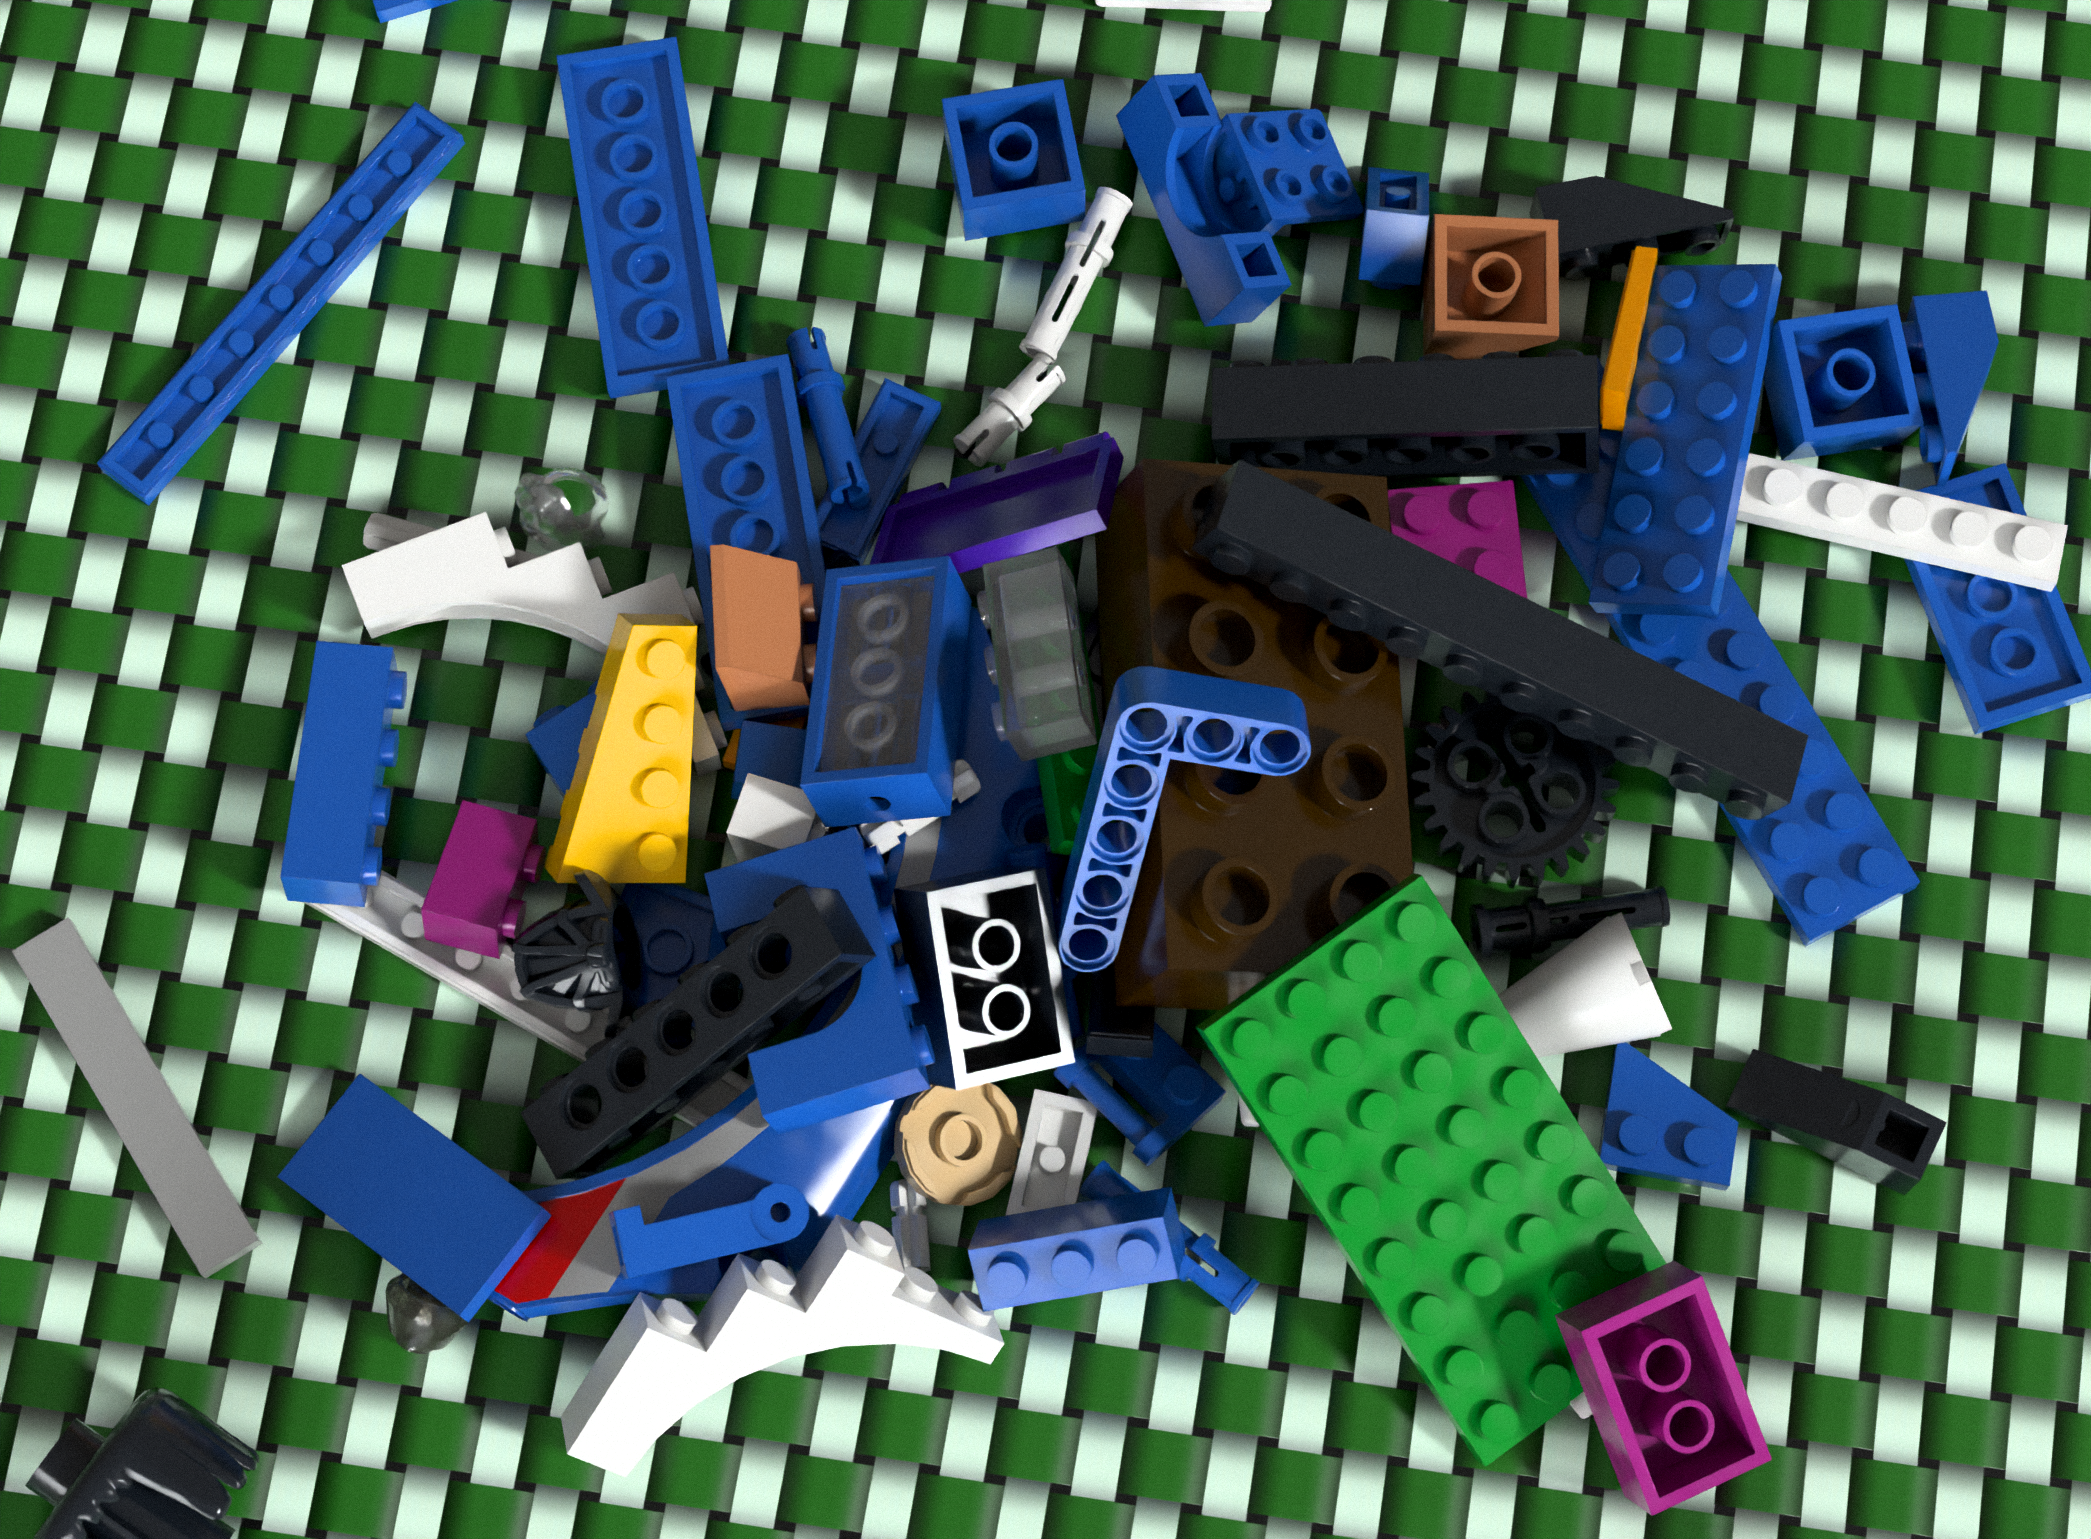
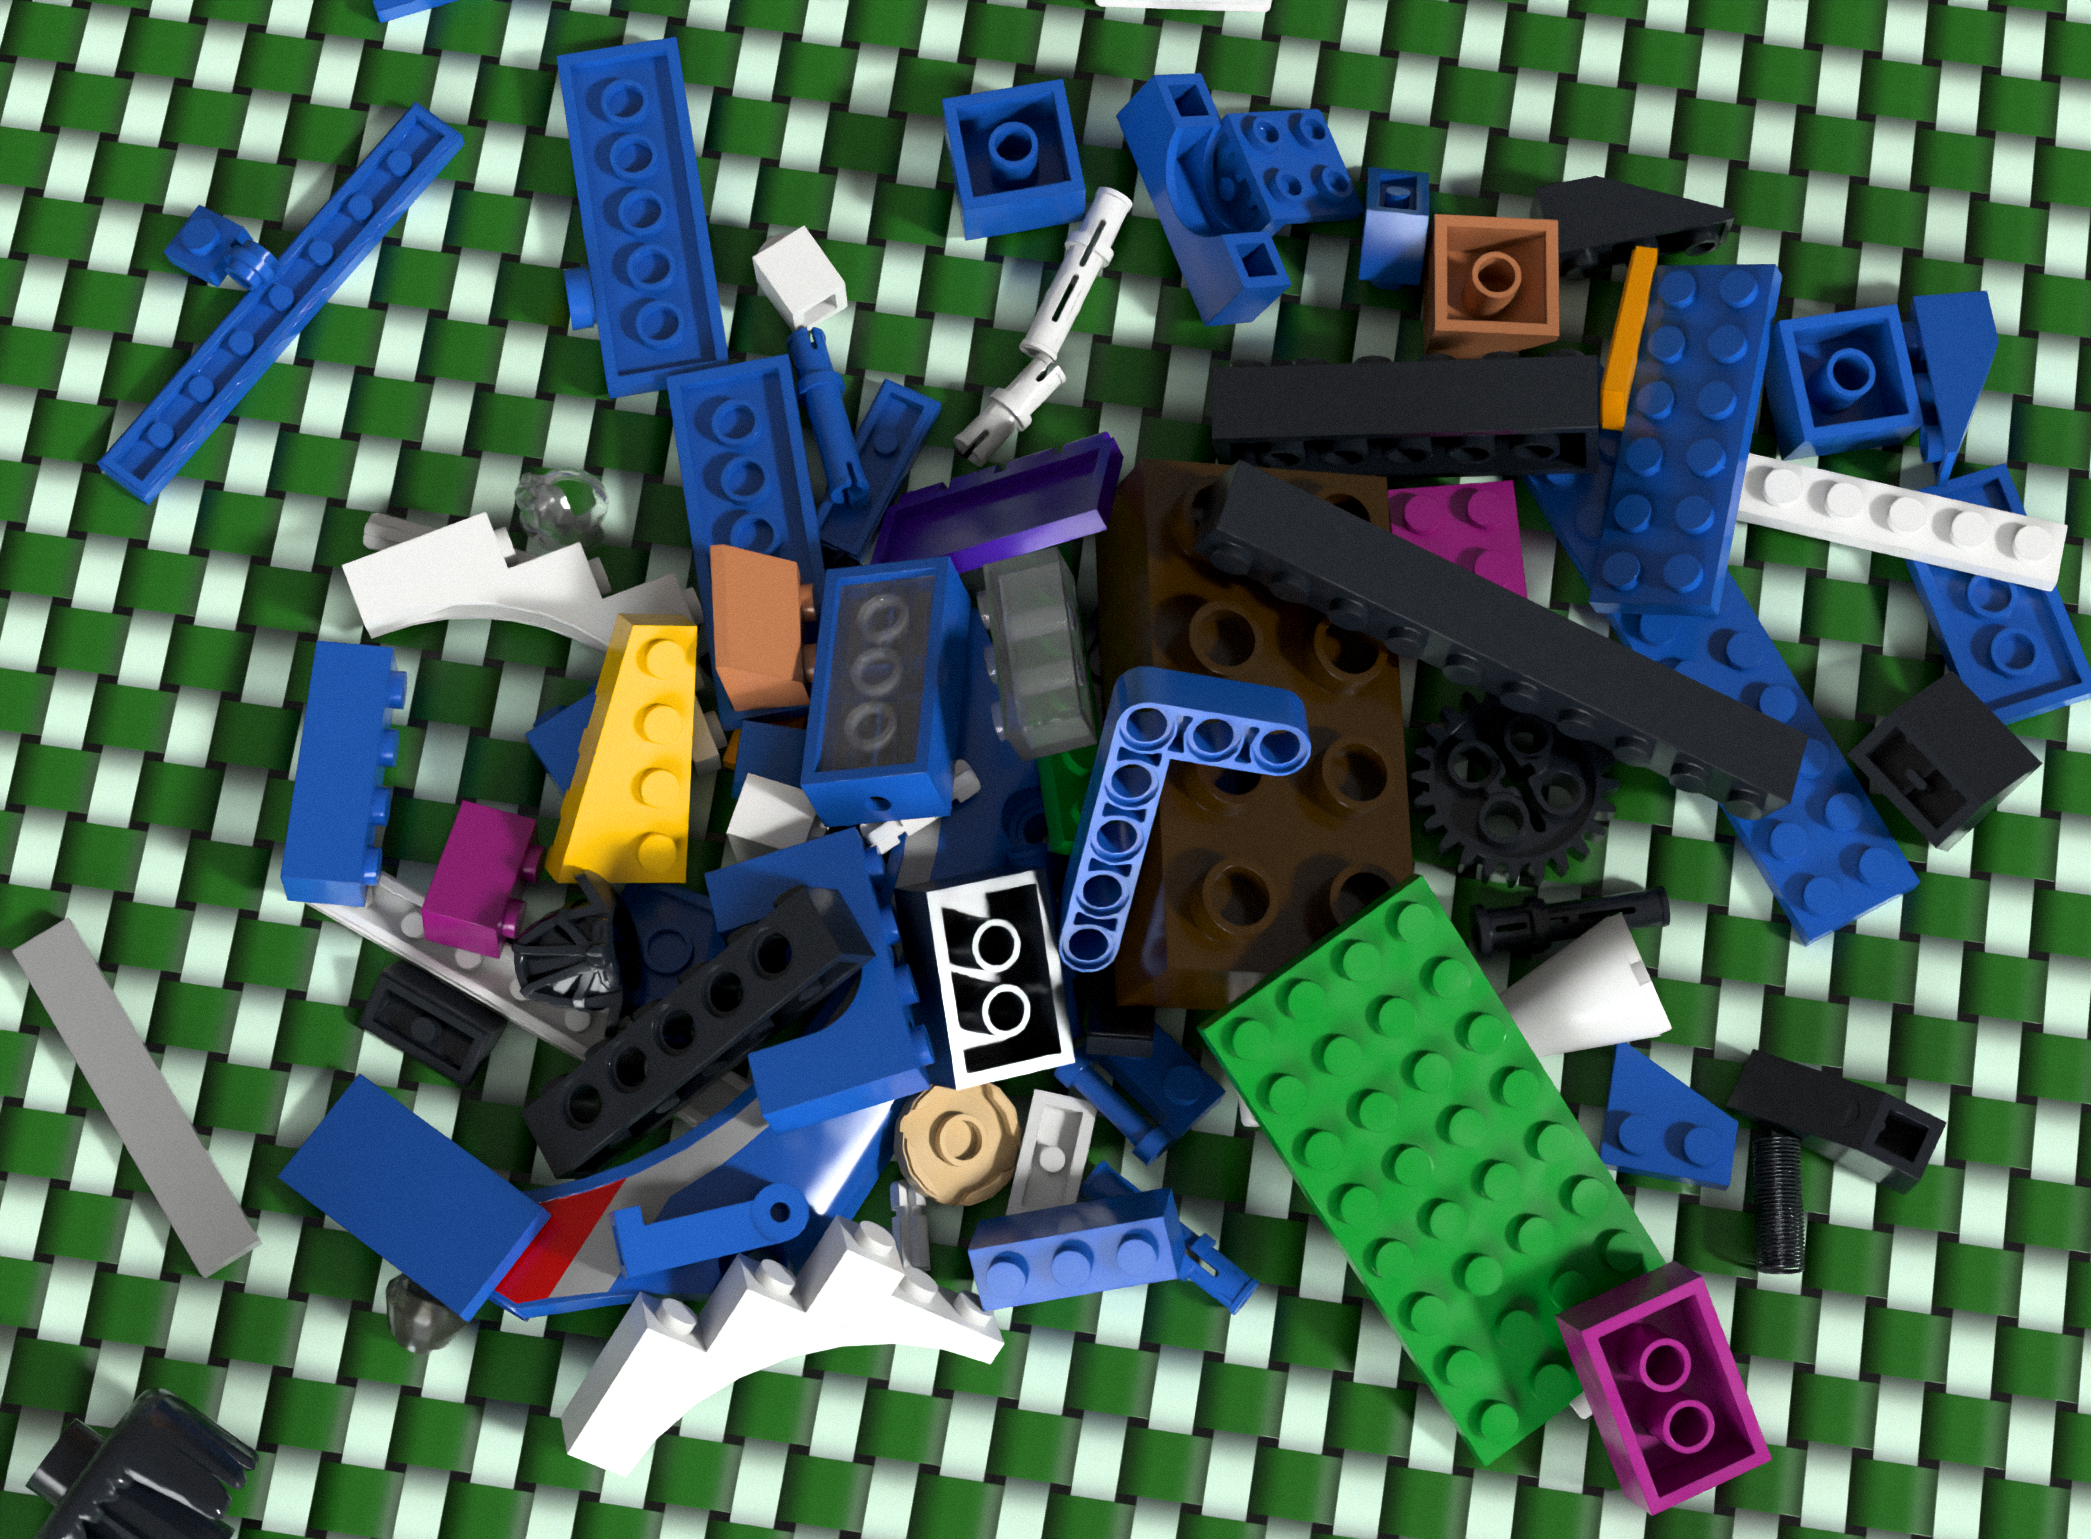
none -> blue plate [163,205,277,292]
none -> black slope [357,961,508,1088]
none -> blue tile [563,266,597,330]
none -> white brick [752,226,848,333]
none -> black piece [1752,1136,1806,1274]
none -> black slope [1847,671,2043,852]

